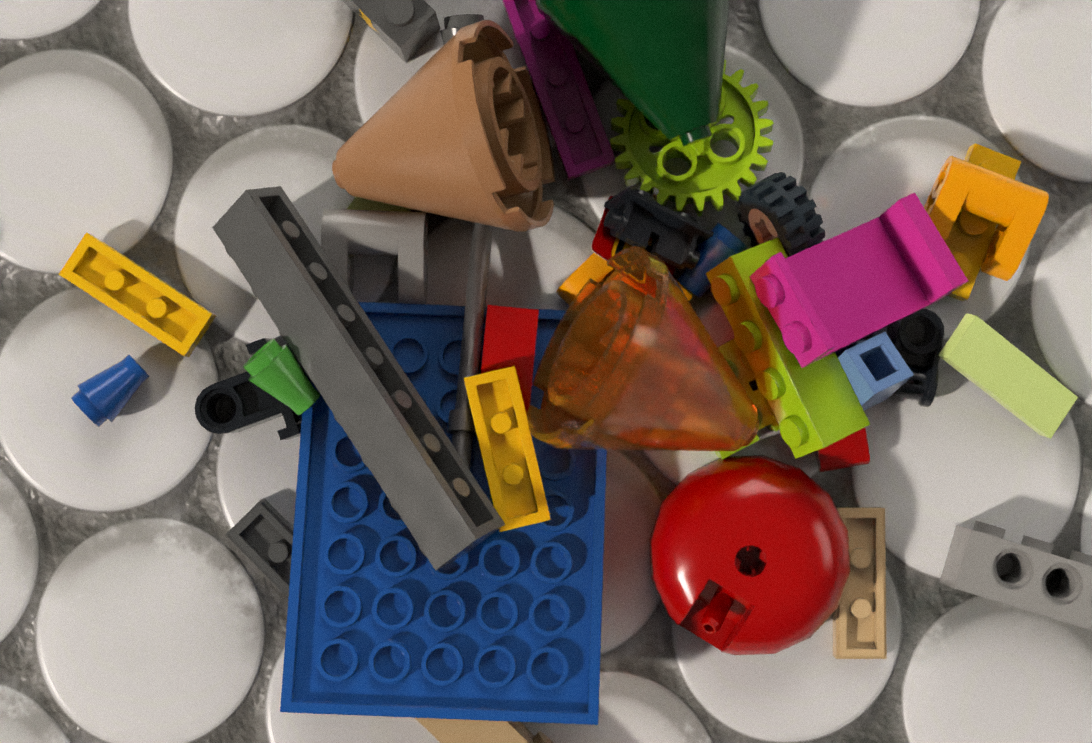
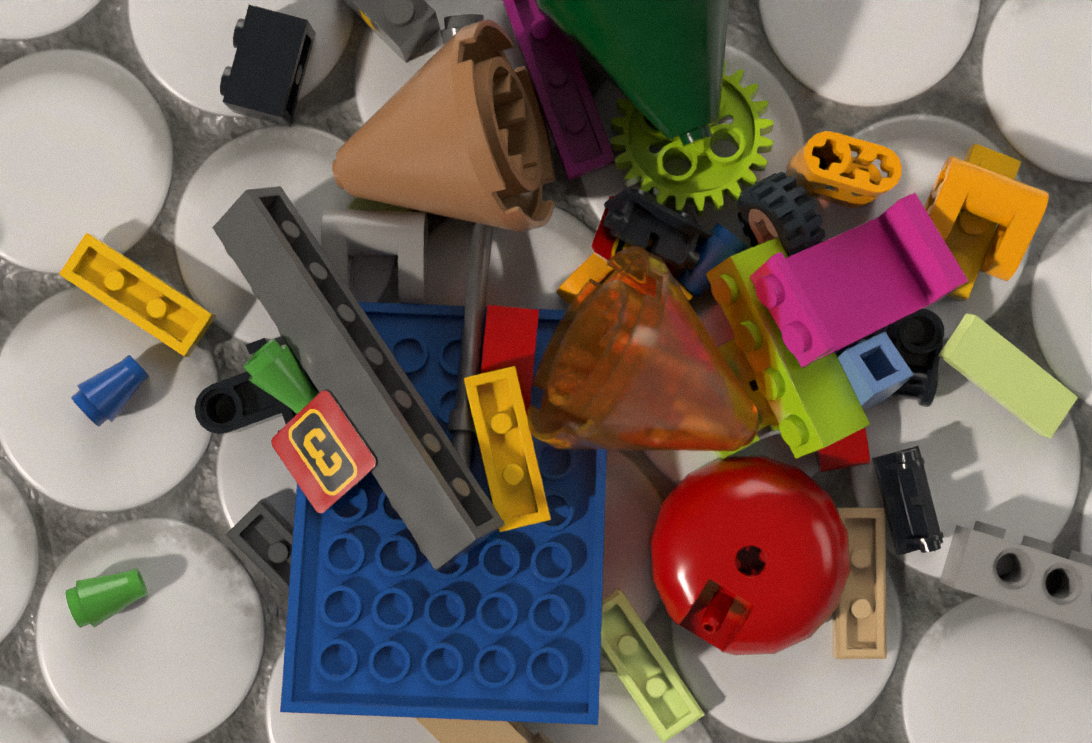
none -> bright green cone [65,568,148,628]
none -> black brick [220,5,316,128]
none -> sticker [271,390,376,513]
none -> yellowish green tile [601,587,705,743]
none -> light orange connector [786,131,902,208]
none -> black hinge [872,446,944,556]

